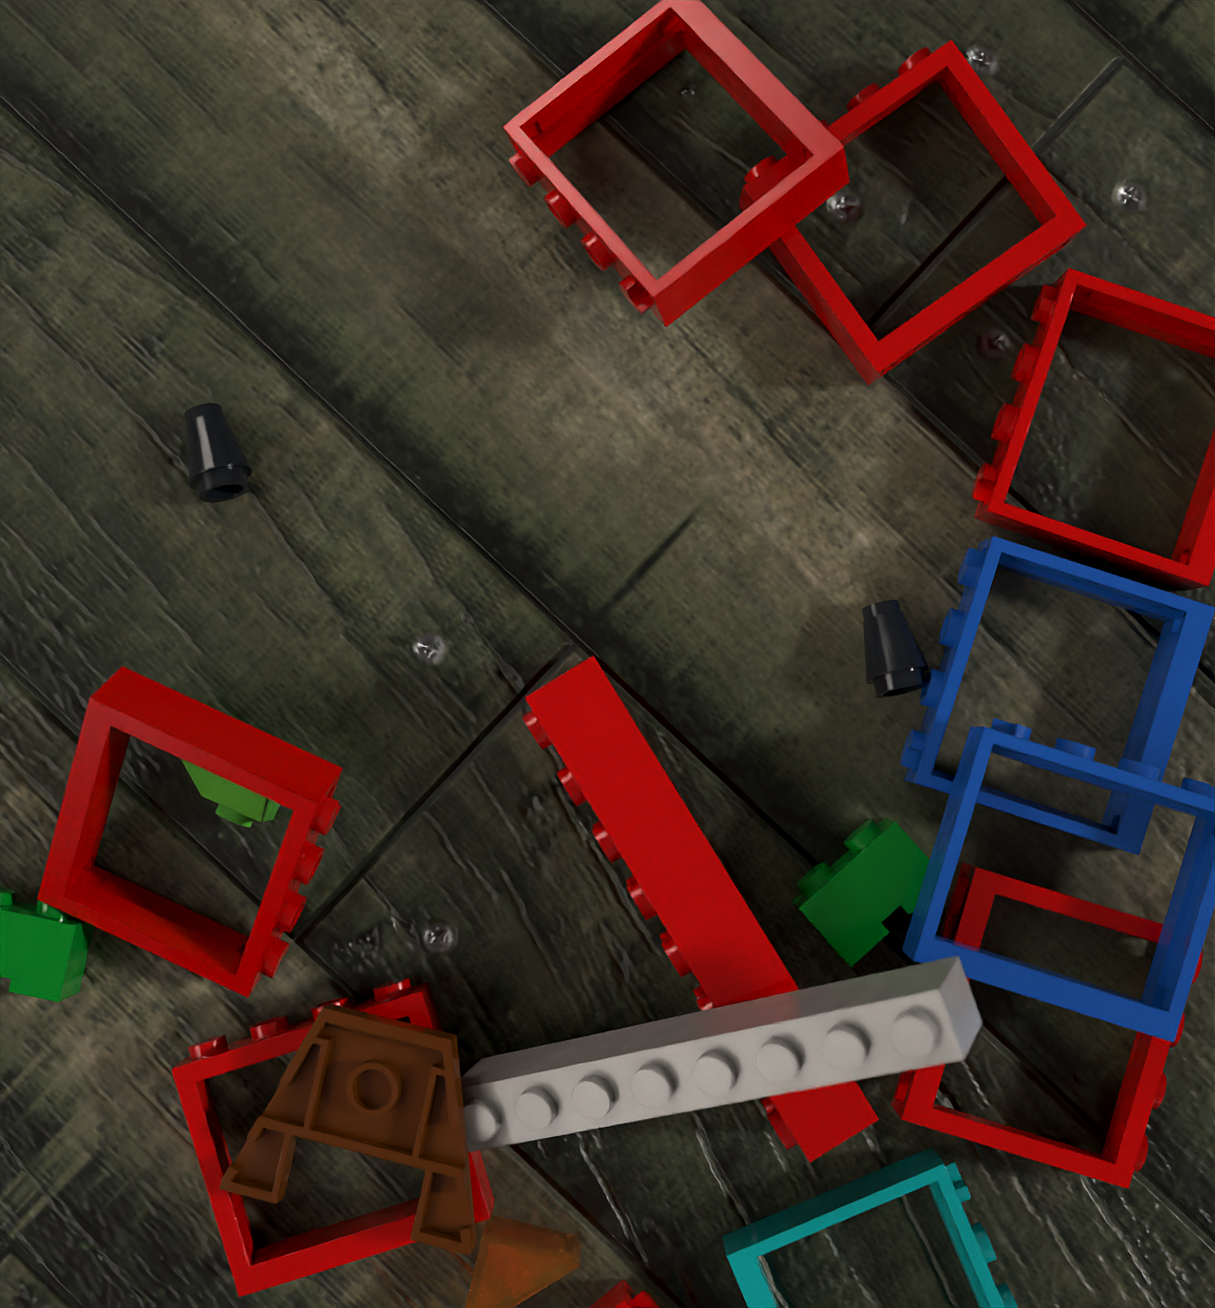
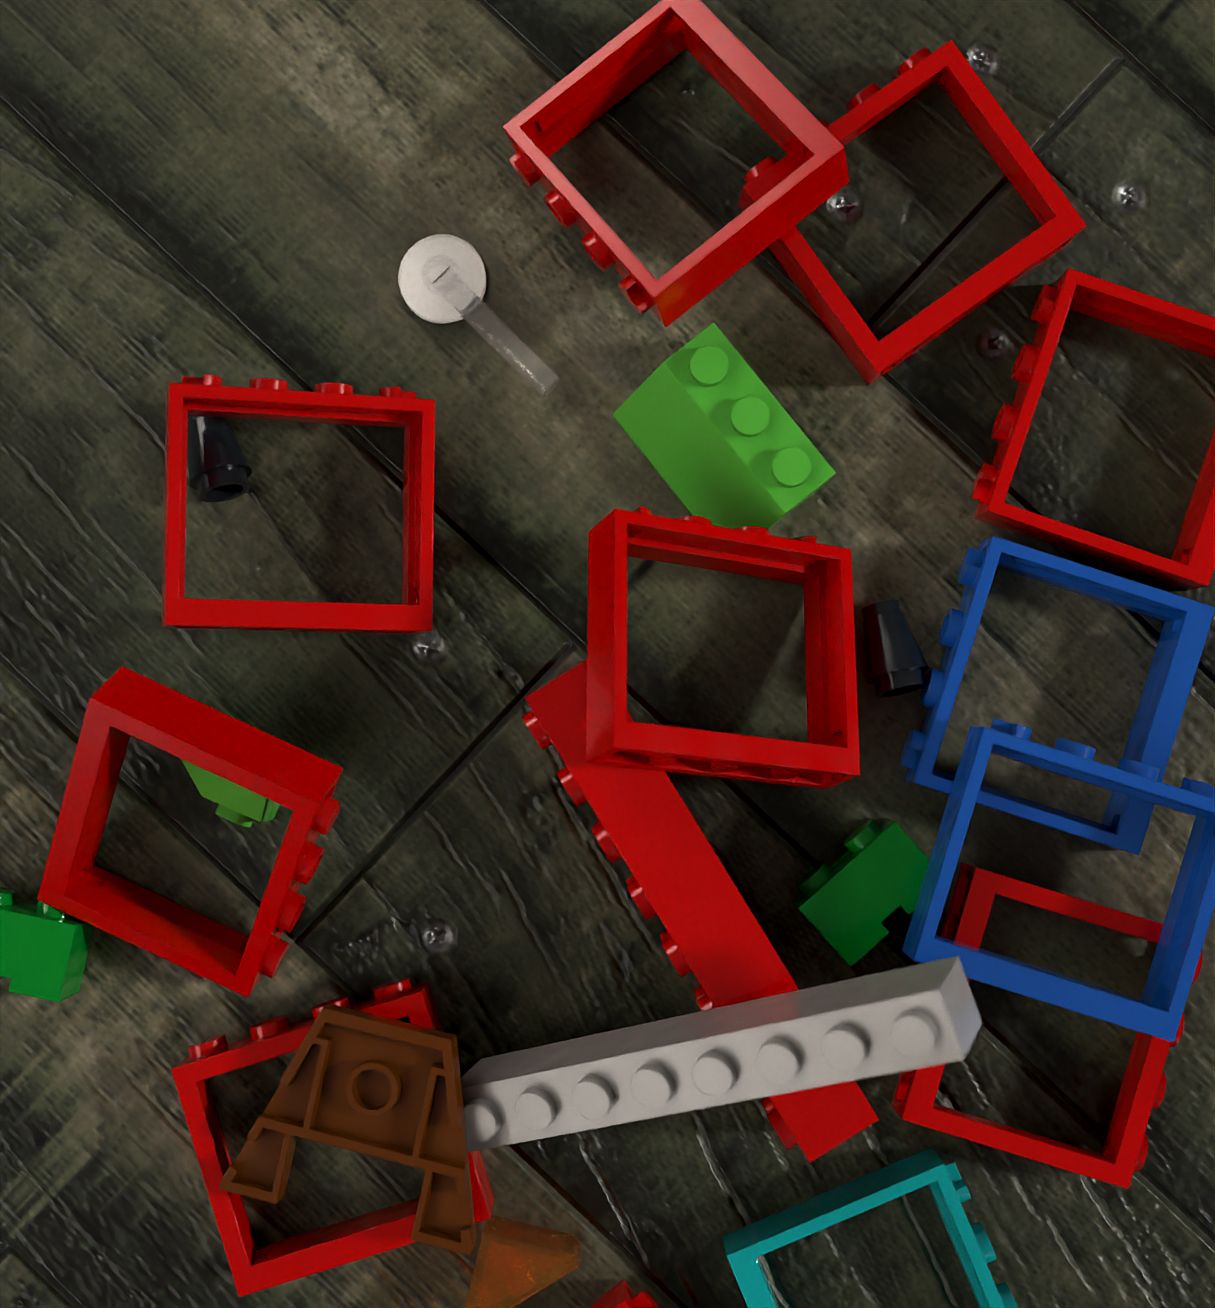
none -> red window [162,374,435,634]
none -> clear piece [398,234,560,397]
none -> red window [586,506,860,789]
none -> bright green slope [612,322,836,530]

